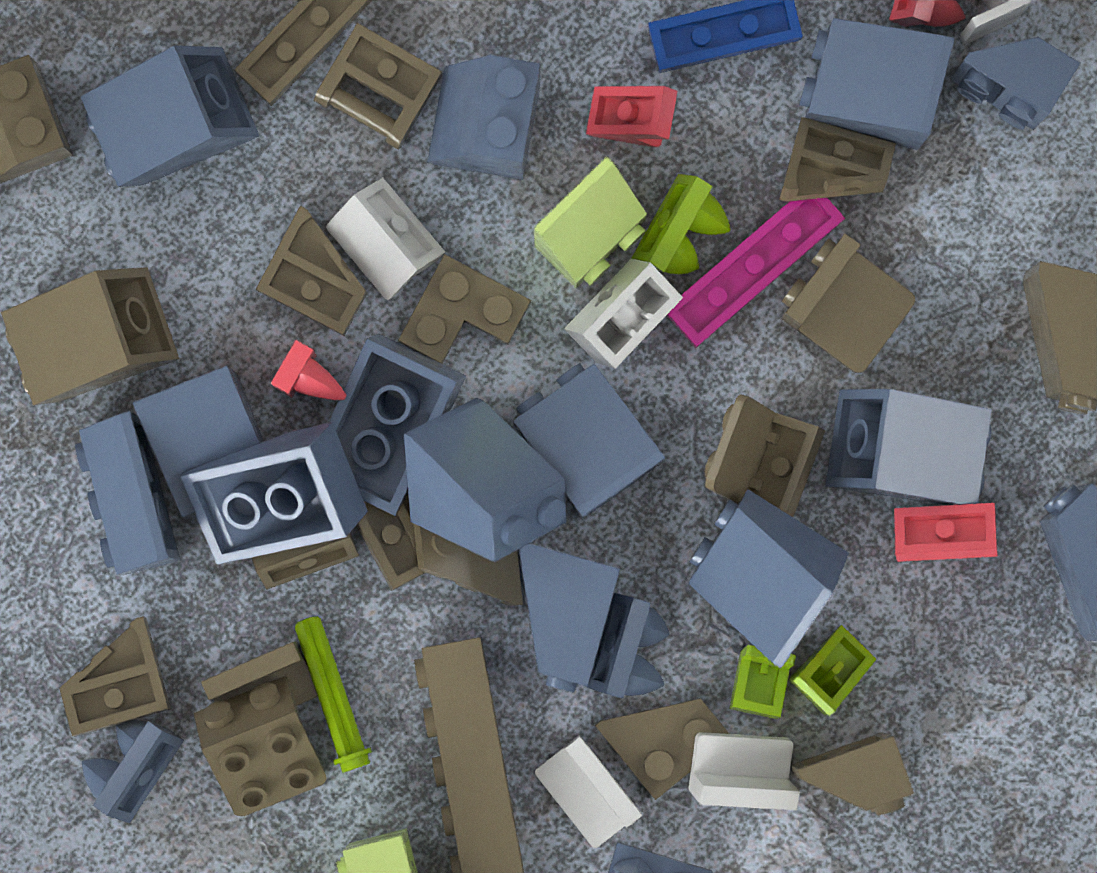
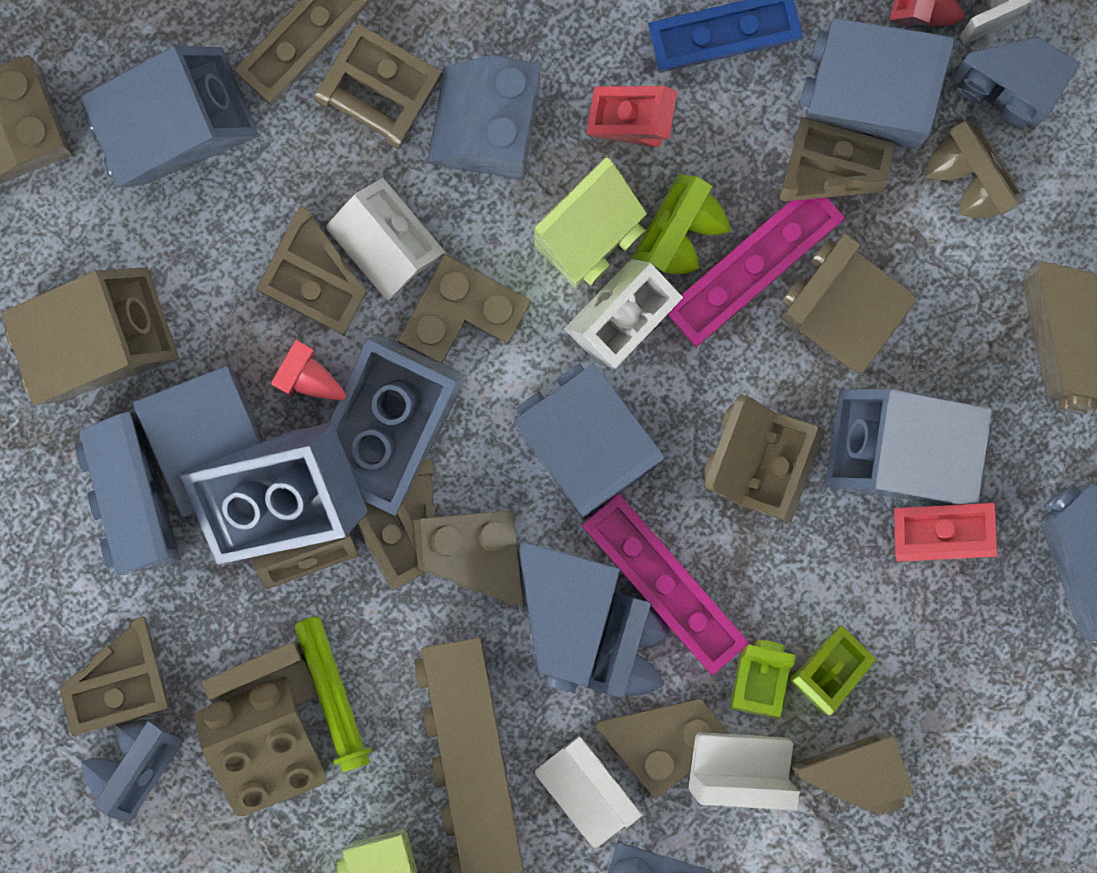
sand blue slope [404,398,567,562] -> none
sand blue slope [688,489,849,668] -> none
none -> dark pink plate [582,494,749,676]
none -> dark tan tile [925,118,1027,218]

